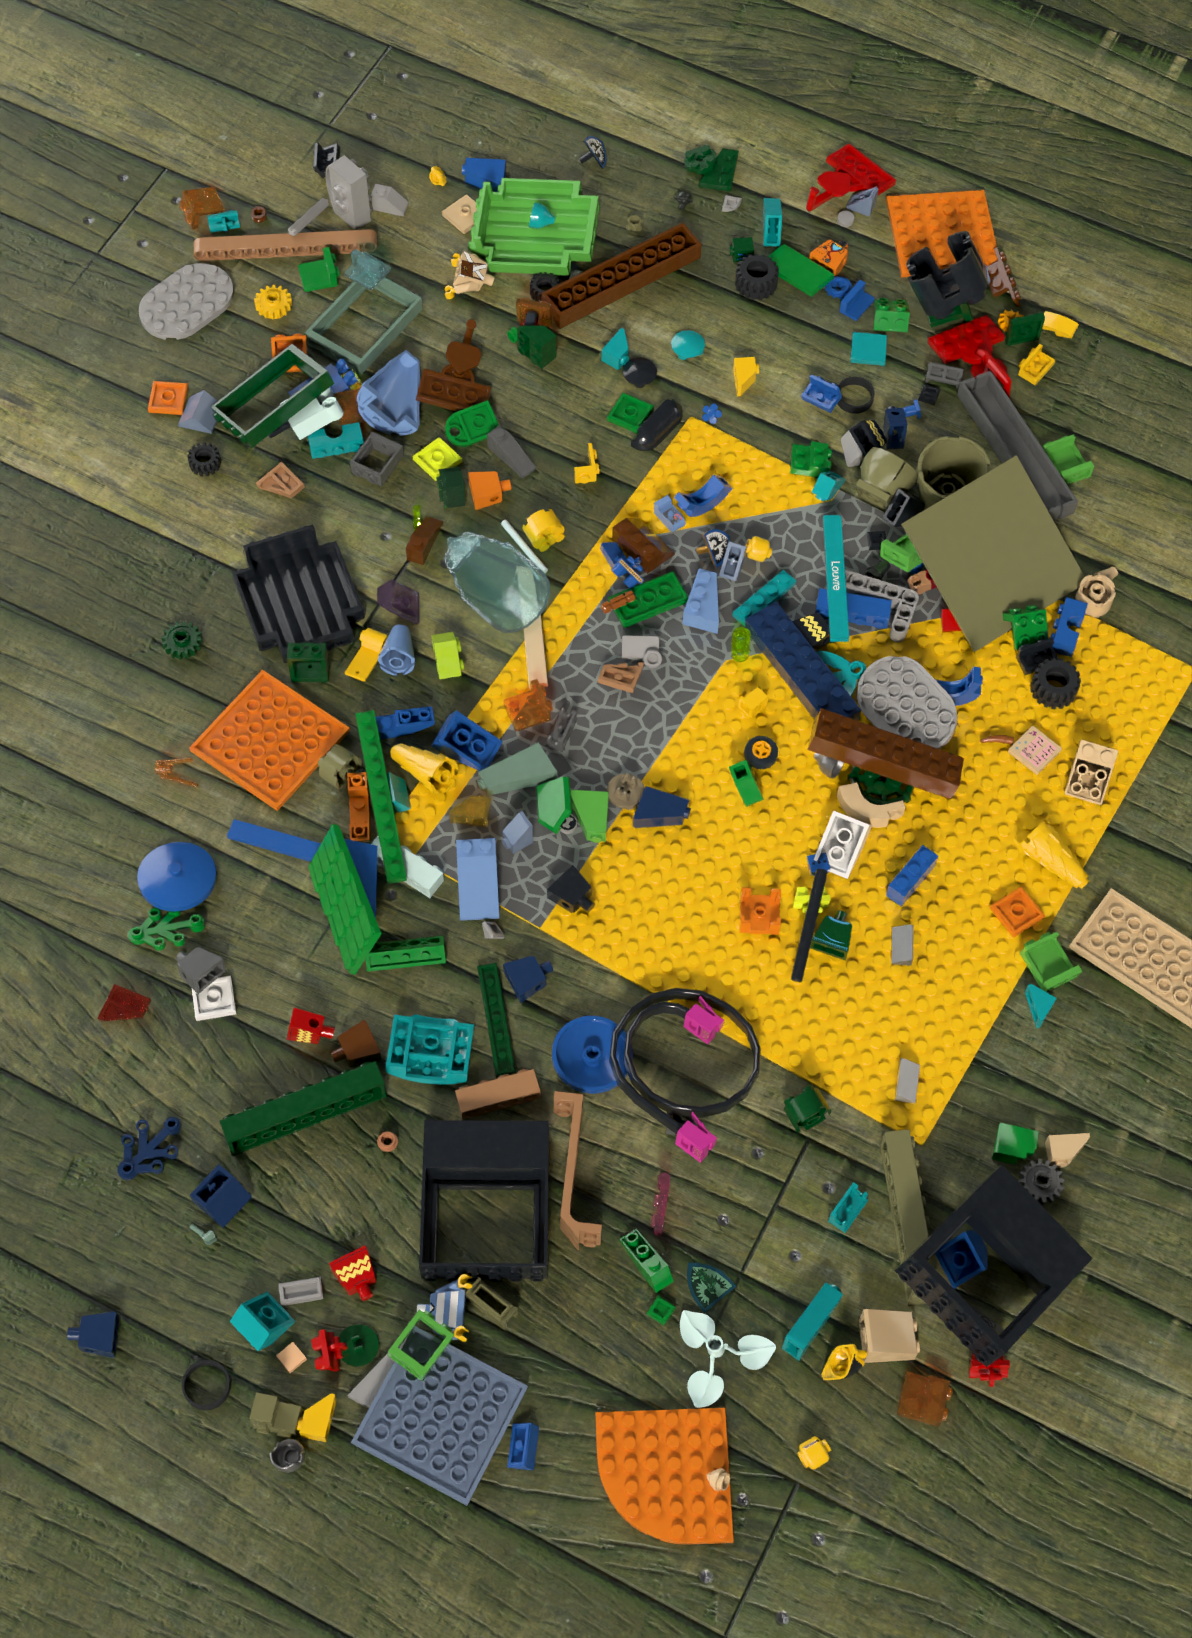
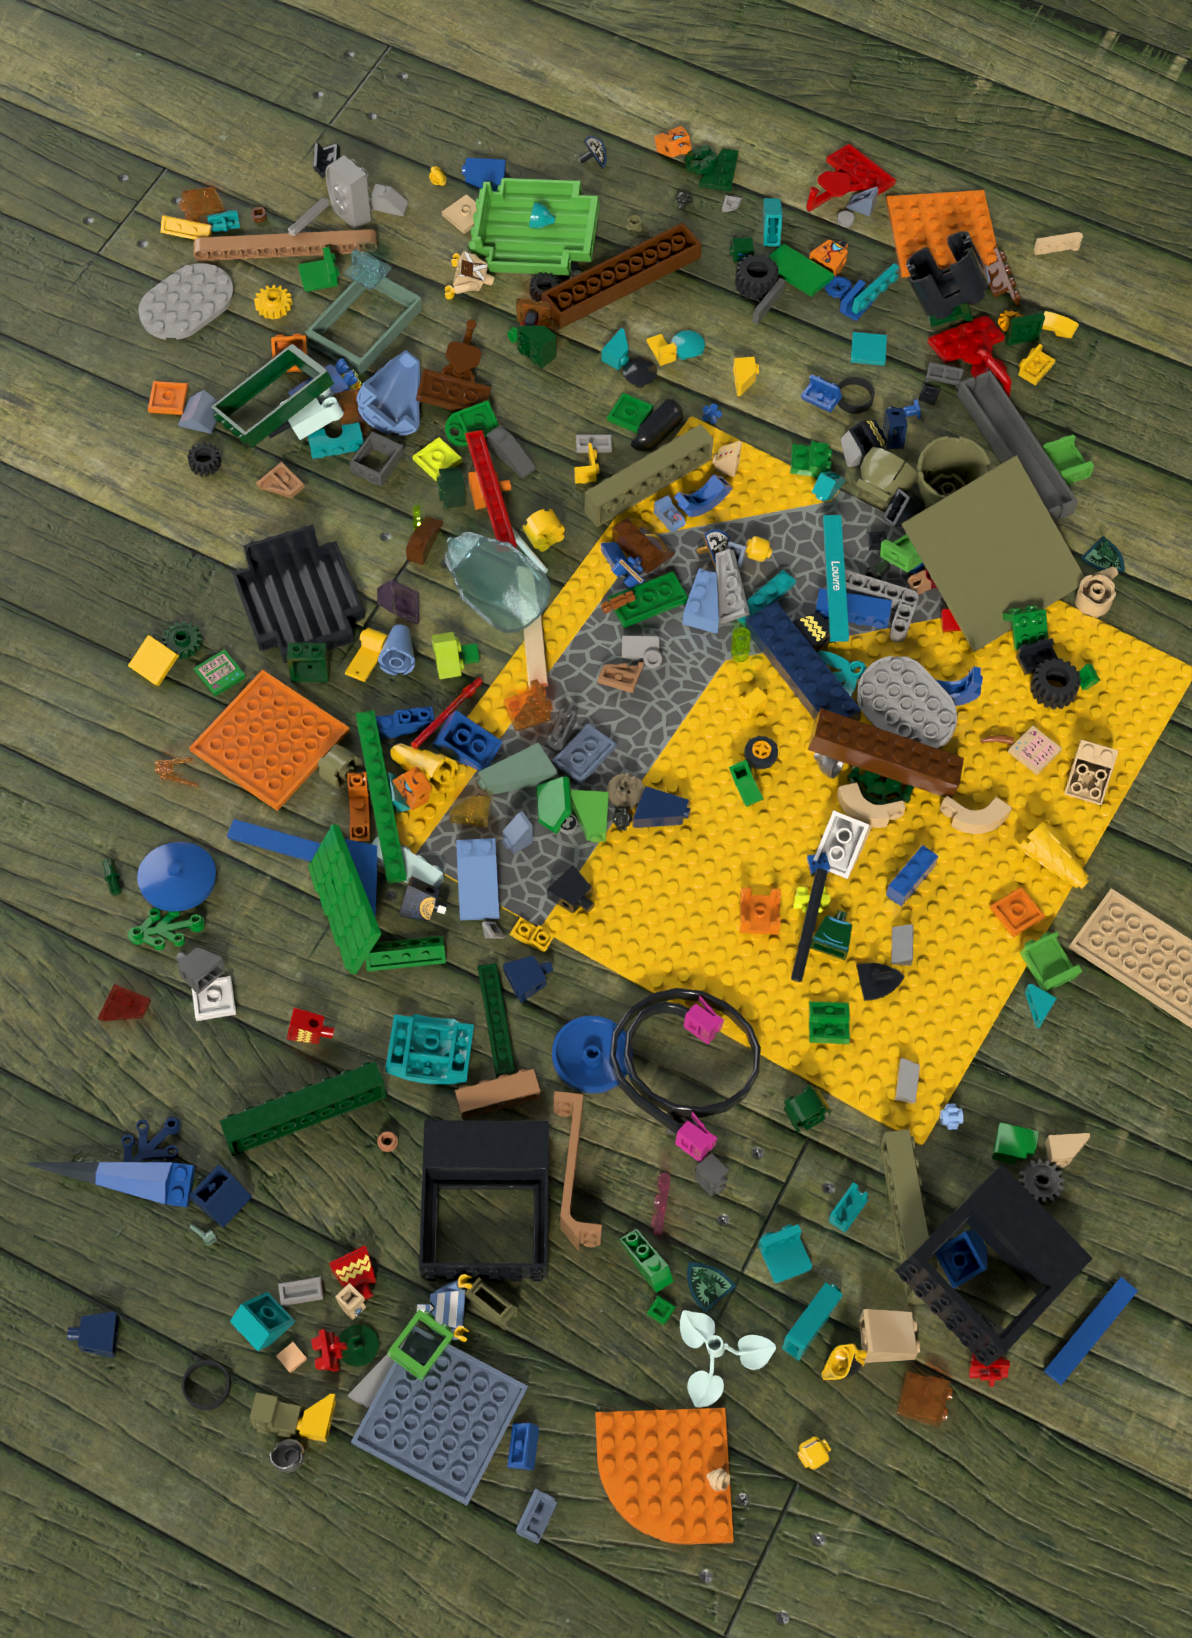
reddish brown torso [330,1020,382,1067] -> none
green bracket [873,298,910,332] -> none
blue arch [1050,597,1088,657] -> none
none -> plate [27,1162,195,1207]
none -> dark green axle [102,859,122,896]
none -> yellow tile [128,635,179,686]
none -> yellow tile [160,215,212,240]
none -> green tile [193,649,246,697]
none -> tan leg [335,1283,366,1320]
none -> orange torso [393,766,432,811]
none -> black torso [399,876,448,921]
none -> red bar [411,677,483,749]
none -> green tile [460,644,479,664]
none -> red tile [465,430,517,551]
none -> yellow slope [509,917,555,952]
none -> sand blue hinge [516,1489,557,1544]
none -> sand blue tile [552,723,617,785]
none -> light grey tile [576,435,612,453]
none -> olive brick [585,424,713,527]
none -> pearl dark grey plant [613,808,633,831]
none -> yellow bracket [646,334,677,366]
none -> orange torso [654,126,692,157]
none -> dark grey brick [694,1153,729,1197]
none -> tan slope [712,441,742,477]
none -> light grey wing [716,549,750,624]
none -> dark grey tile [752,278,785,325]
none -> teal bracket [758,1224,812,1283]
none -> green slope [809,1001,850,1044]
none -> teal plate [852,263,899,314]
none -> black shield [856,963,905,1001]
none -> tan arch [940,796,1012,834]
none -> light blue gear [940,1104,963,1130]
none -> tan plate [1034,232,1083,255]
none -> blue tile [1044,1277,1138,1386]
none -> green tile [1079,664,1101,690]
none -> clear green shield [1081,536,1125,572]

